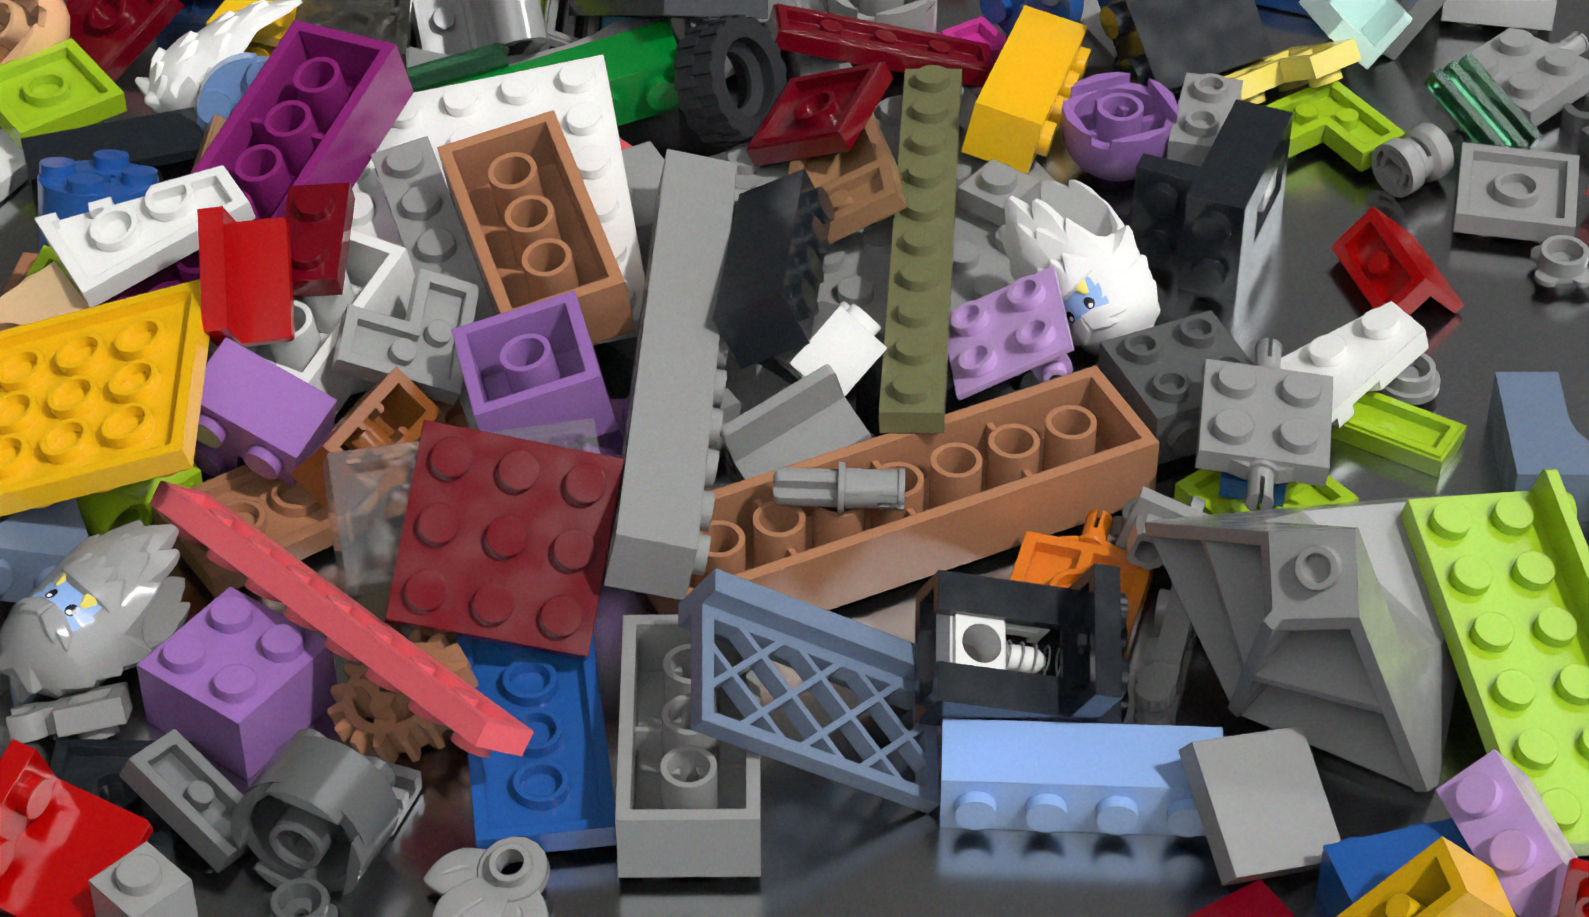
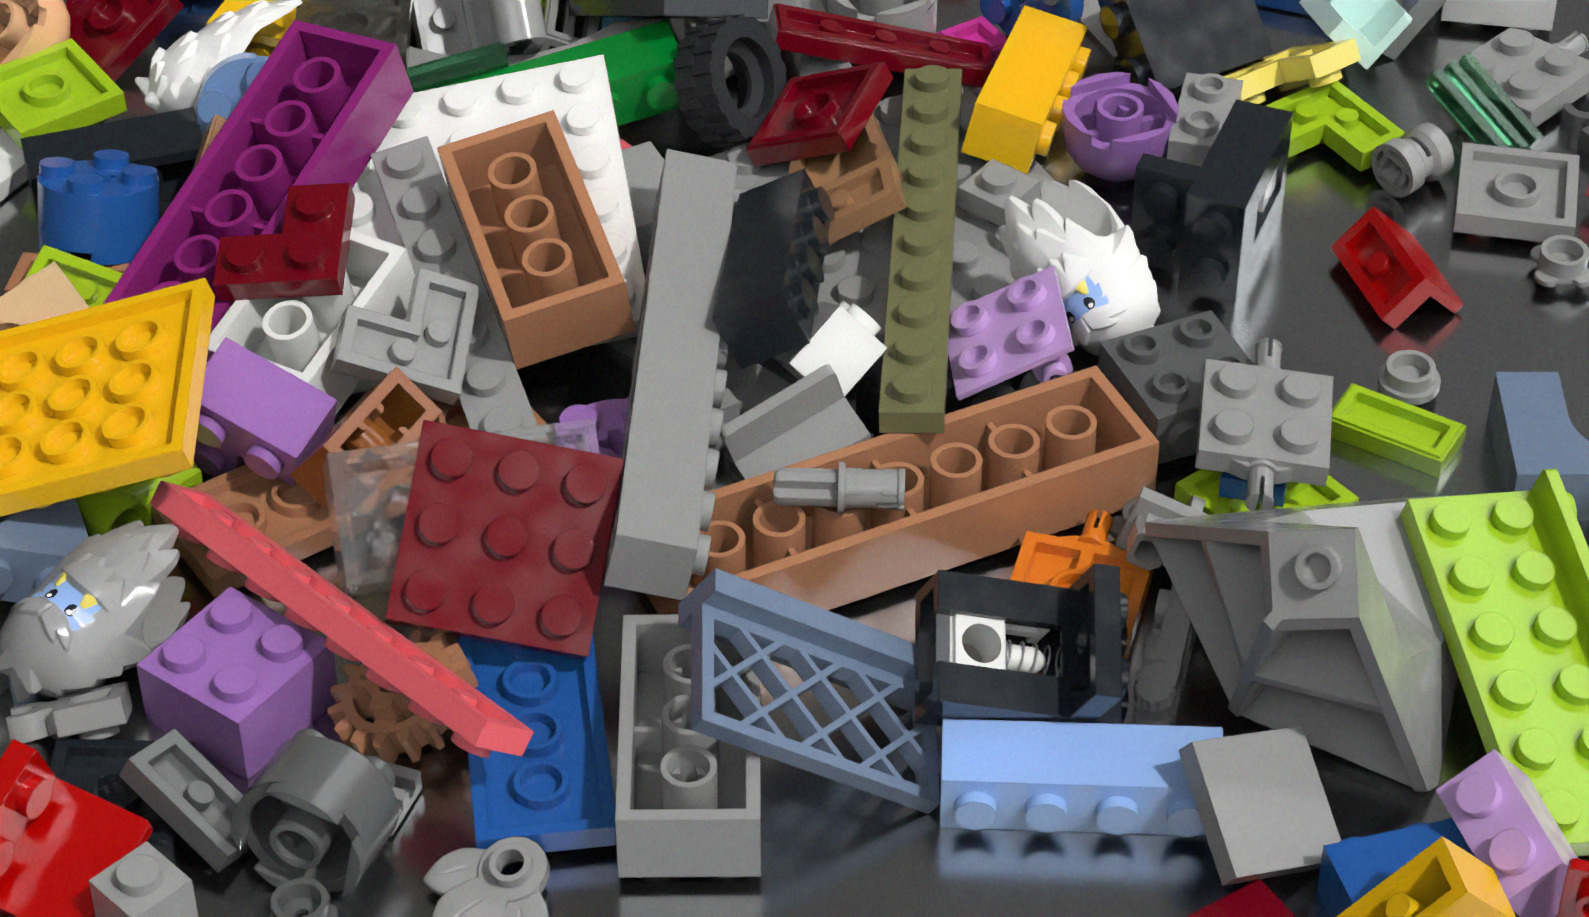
white wing [34,165,256,307] -> none
red panel [197,206,295,347] -> none
medium lavender brick [451,290,619,447] -> none
white wing [1280,301,1429,428] -> none

